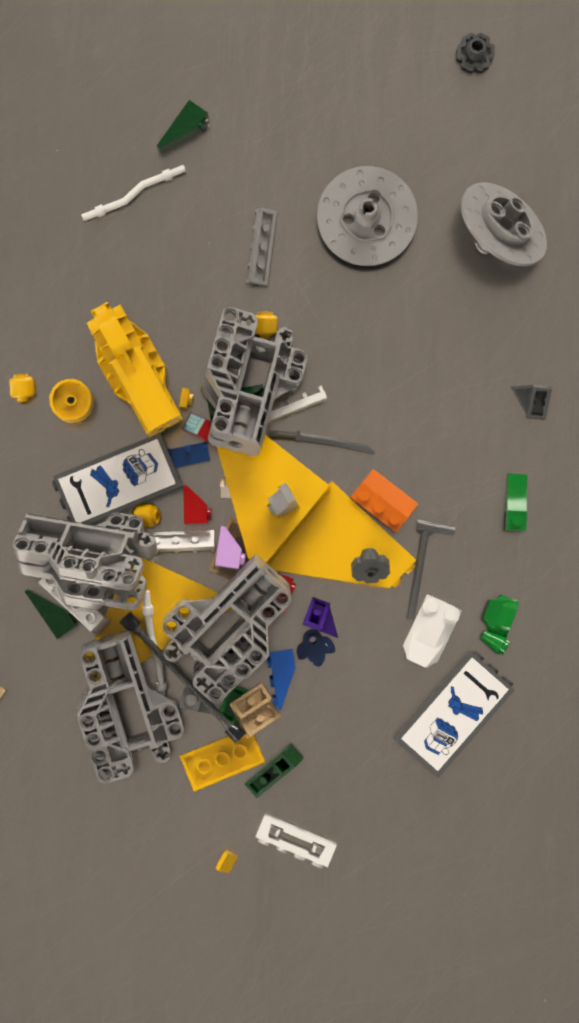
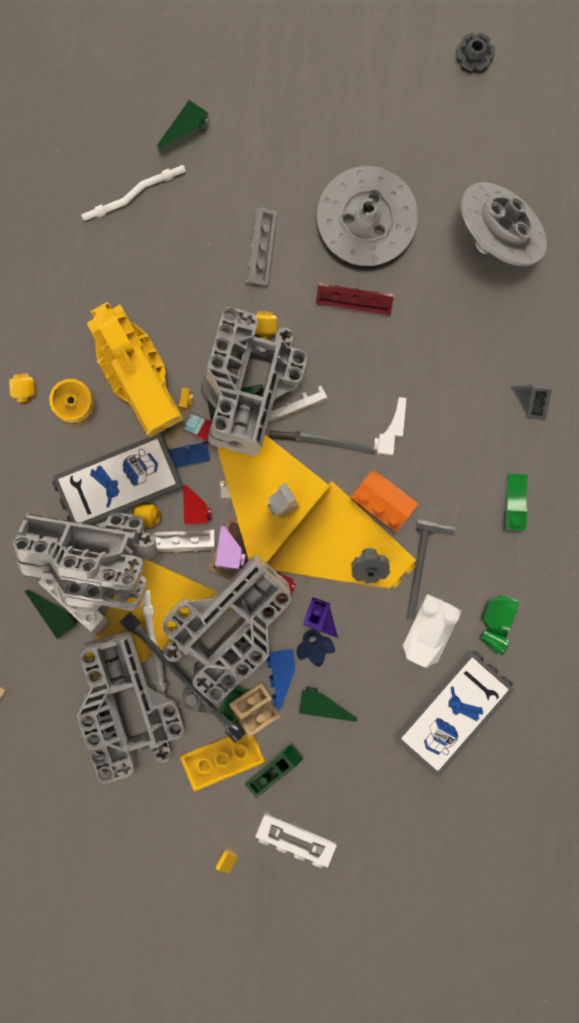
none -> dark green slope [299,687,357,722]
none -> dark red hinge [316,282,394,315]
none -> white slope [374,397,407,456]

